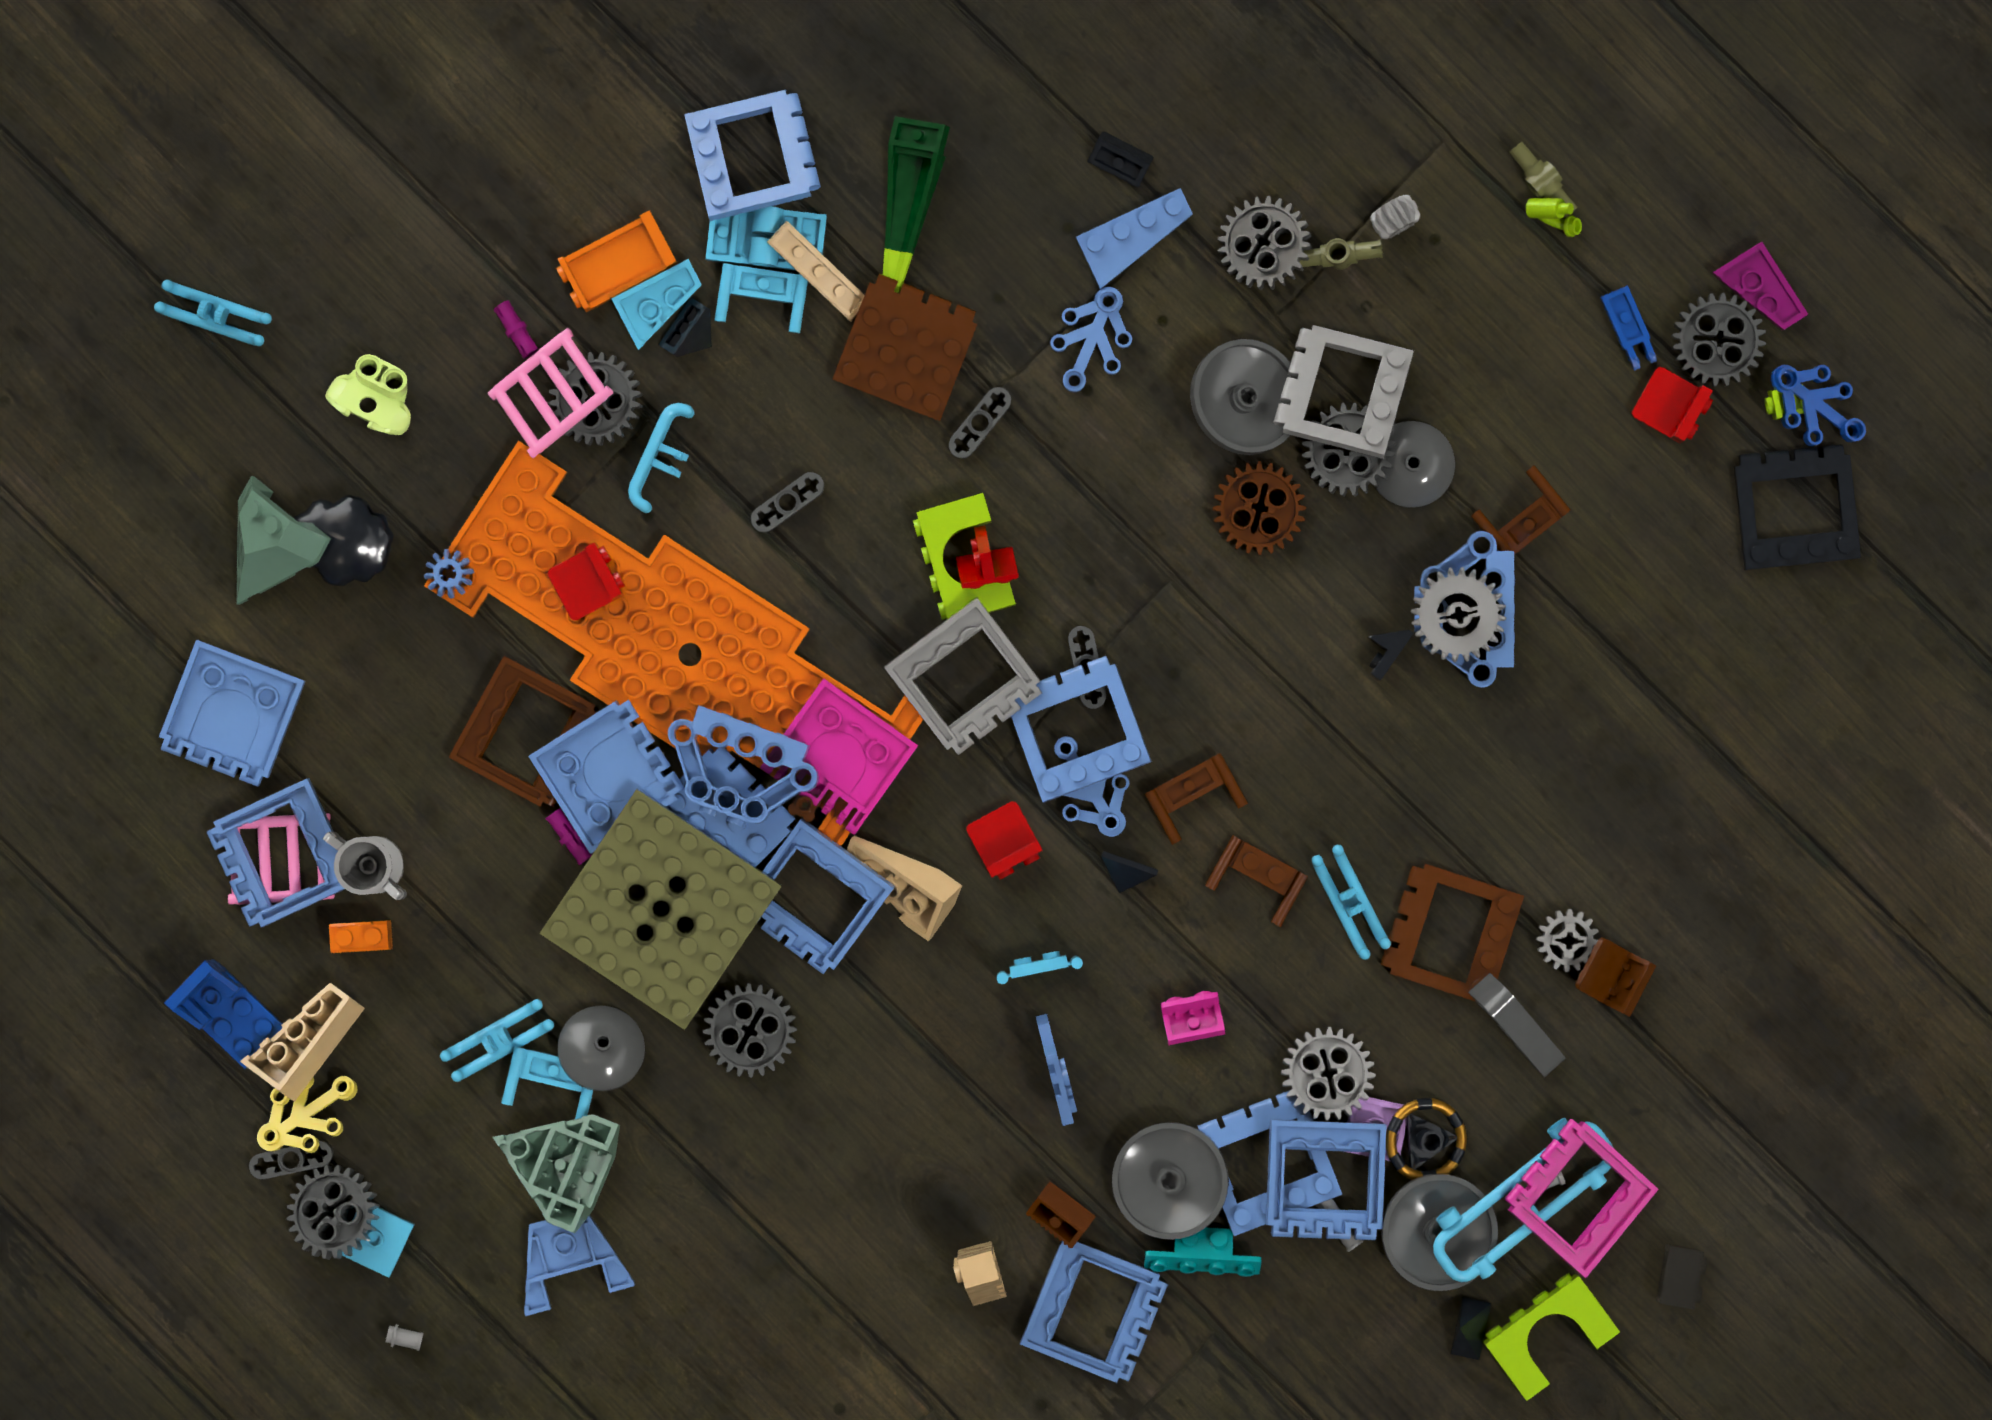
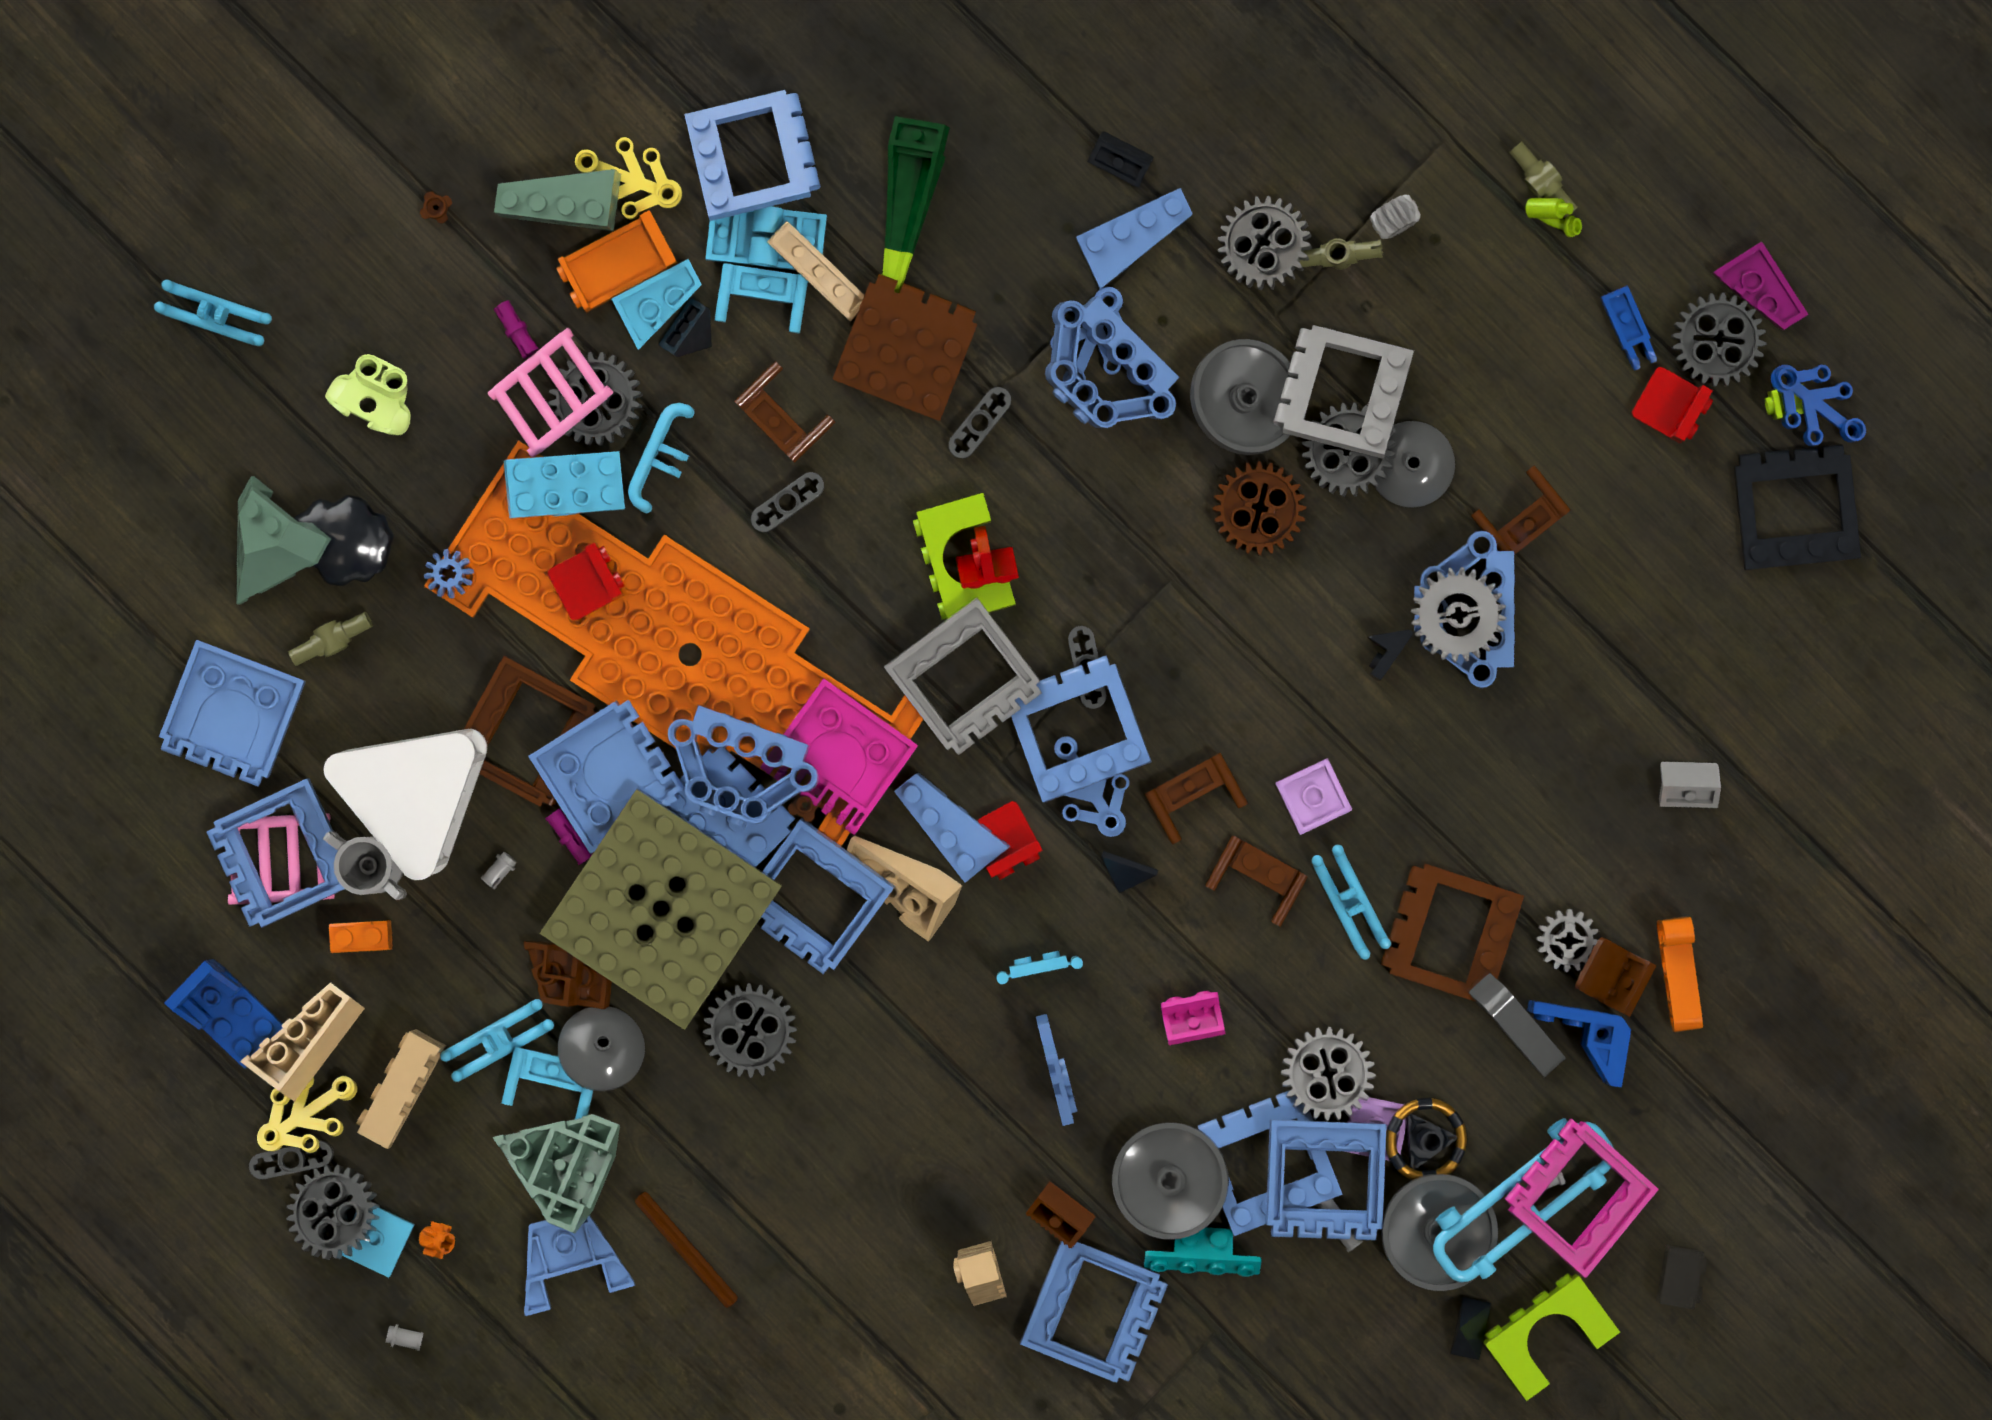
none -> olive pin [288,612,373,666]
none -> white brick [324,729,487,880]
none -> tan wedge [356,1029,446,1149]
none -> orange gear [419,1221,455,1259]
none -> reddish brown plate [420,191,452,224]
none -> light grey pin [481,852,517,889]
none -> sand green wedge [494,169,621,231]
none -> medium azure plate [504,451,625,519]
none -> reddish brown slope [524,941,612,1009]
none -> light yellow plant [575,137,682,220]
none -> reddish brown axle [635,1192,738,1308]
none -> reddish brown plate [734,361,836,463]
none -> medium blue wing [894,773,1011,883]
none -> medium blue brick [1045,296,1179,428]
none -> lavender tile [1275,758,1352,835]
none -> blue bracket [1527,1000,1631,1087]
none -> orange beam [1657,916,1703,1032]
none -> light grey panel [1659,762,1721,808]

